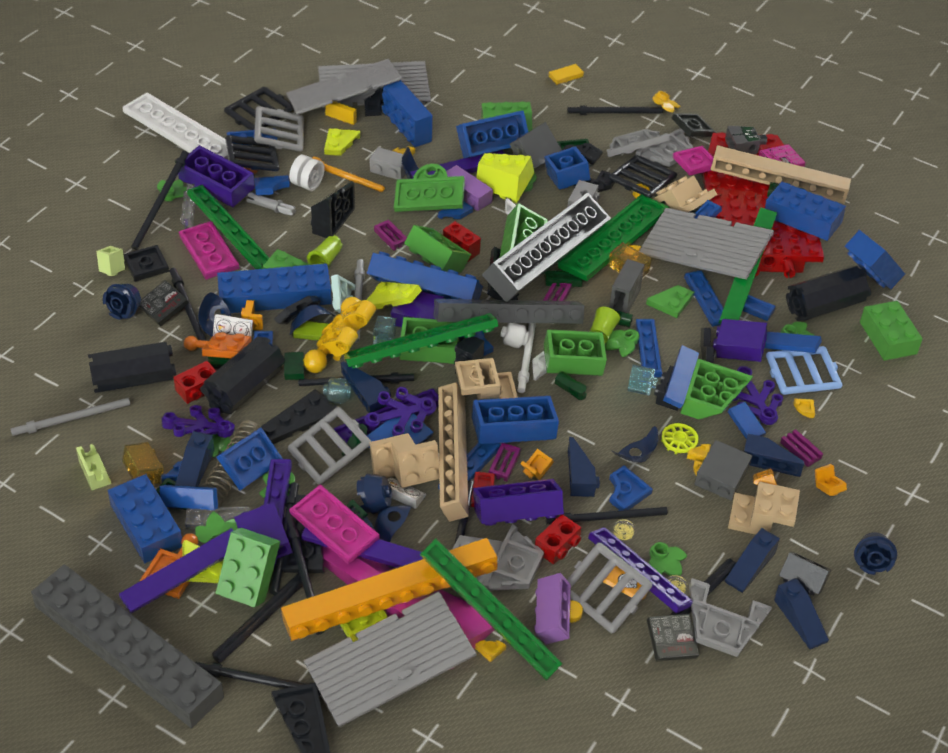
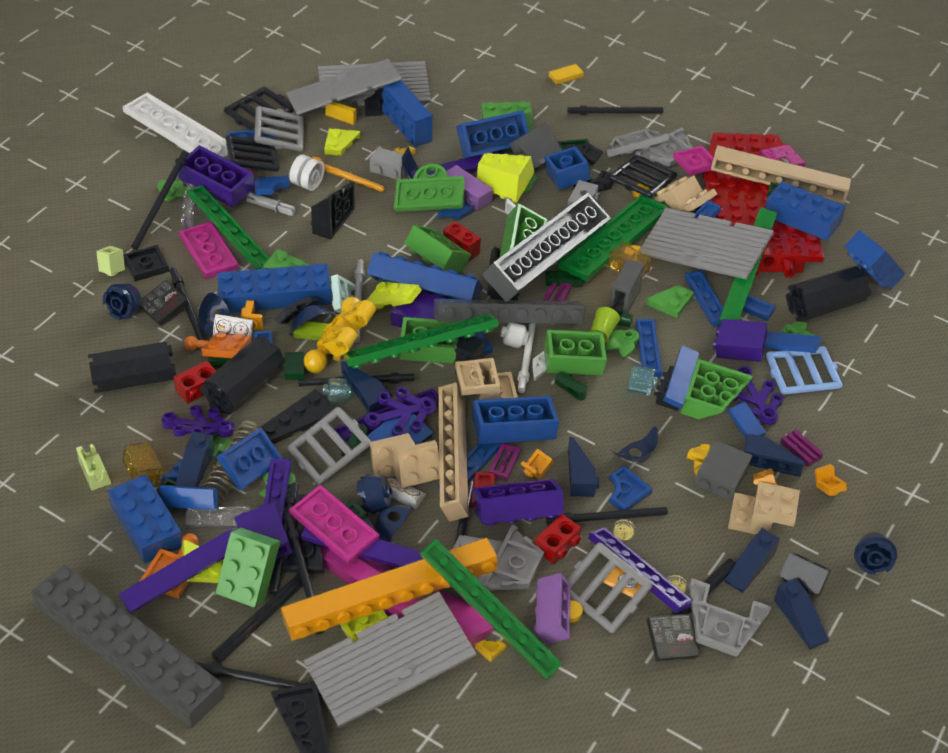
light grey bar [10,398,130,436] -> none
bright green plate [195,512,238,544] -> none
lime plant [307,235,343,268] -> none
clear light blue brick [373,316,396,344] -> none
magenta tile [374,219,407,251] -> none
bright green plate [649,542,687,577] -> none
yellow plate [652,91,681,112] -> none
neon yellow wheel [661,423,698,454] -> none
pearl dark grey tile [671,113,715,137] -> none
black tile [700,328,714,364] -> none
dark grey torso [725,126,767,154] -> none
yellow tile [793,398,815,418] -> none
bright green brick [860,300,923,361] -> none

